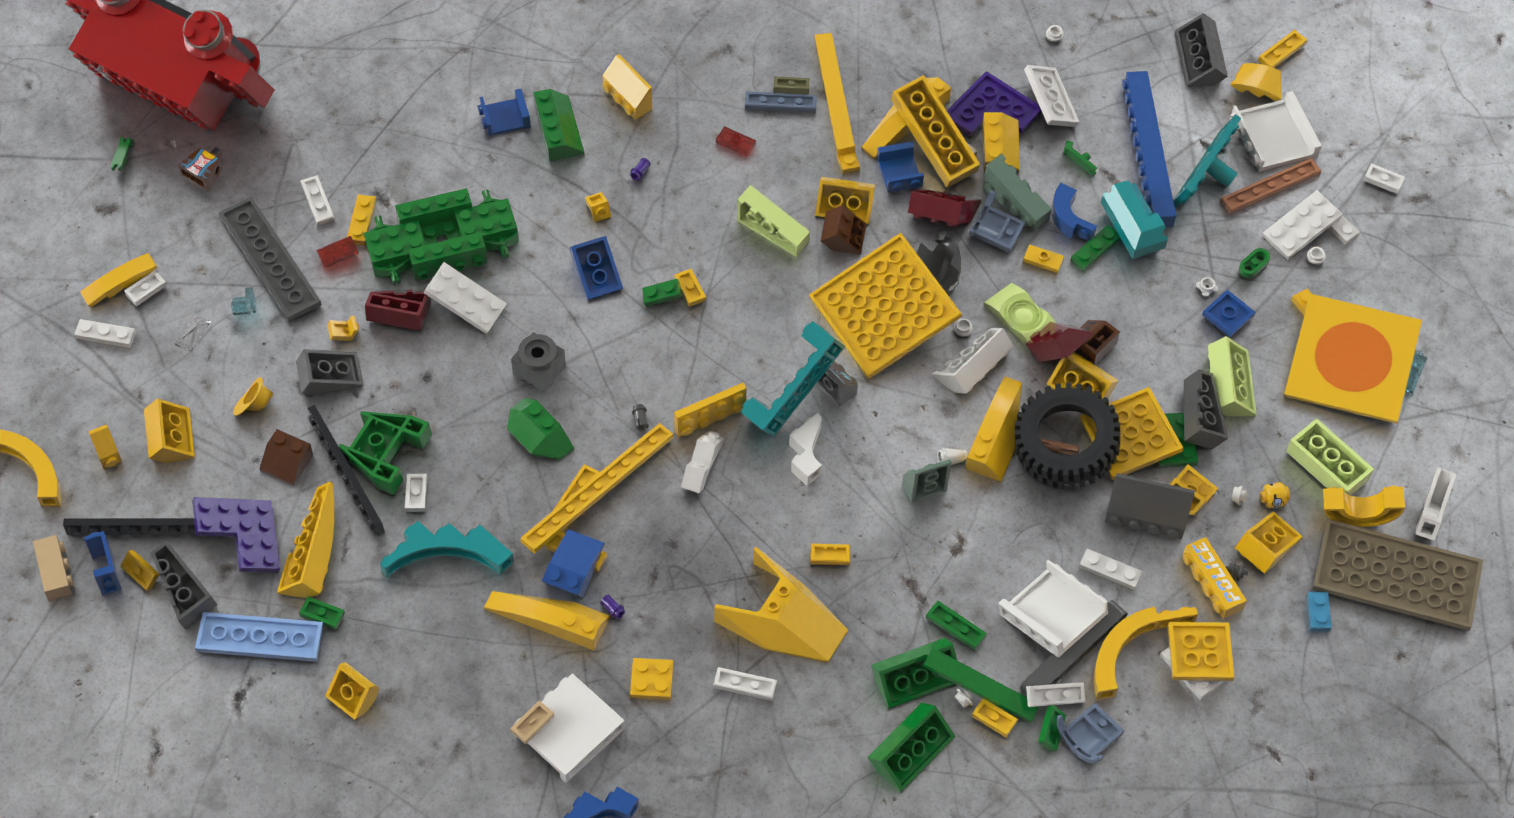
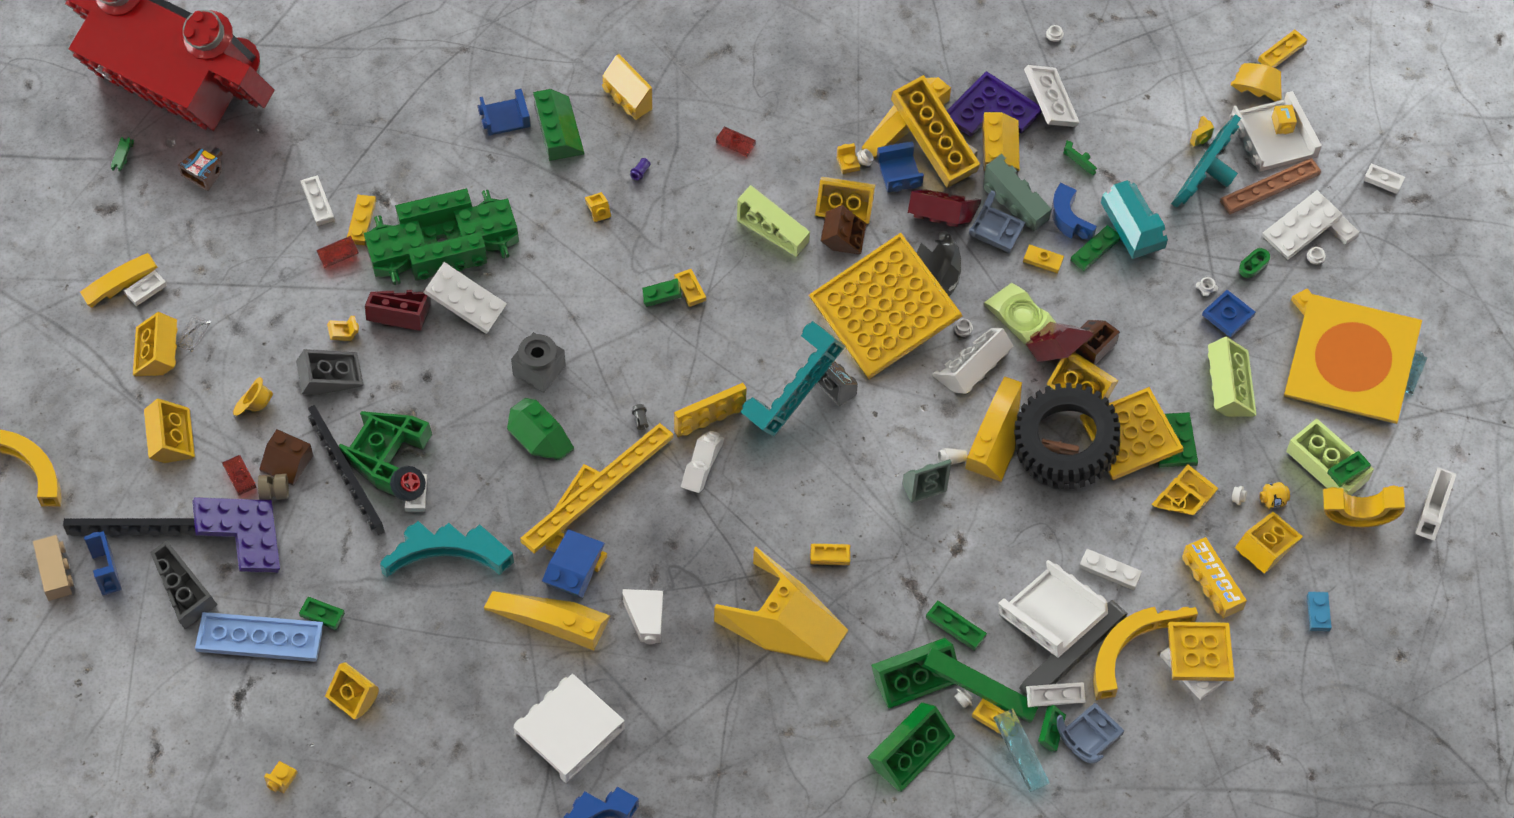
white plate [74,319,136,348] -> none
yellow slope [88,424,122,469] -> none
yellow plate [120,550,159,591] -> none
dark grey plate [219,197,322,322] -> none
clear light blue panel [231,287,256,315] -> none
yellow wedge [277,482,334,599] -> none
tan plate [510,701,554,744] -> none
blue slope [569,236,623,300] -> none
dark purple pin [600,594,625,619] -> none
yellow plate [630,658,673,700] -> none
white tile [713,667,777,701] -> none
sand blue tile [745,91,817,113] -> none
olive plate [773,76,810,95] -> none
white arch [789,413,822,486] -> none
yellow tile [814,33,854,151] -> none
dark grey slope [1105,473,1195,539] -> none
blue brick [1122,71,1176,227] -> none
dark grey slope [1175,13,1228,87] -> none
dark grey wedge [1184,369,1228,449] -> none
dark grey wheel [1225,560,1248,581] -> none
dark tan plate [1312,519,1483,631] -> none
none -> yellow slope [133,311,178,376]
none -> clear red plate [222,455,257,496]
none -> dark tan wheel [258,474,289,500]
none -> yellow bracket [264,761,298,793]
none -> black wheel [390,466,426,501]
none -> white slope [623,589,663,644]
none -> white plate [857,149,874,166]
none -> clear light blue plate [993,709,1050,792]
none -> yellow bracket [1190,116,1214,147]
none -> yellow brick [1271,105,1297,134]
none -> green plate [1327,451,1371,487]

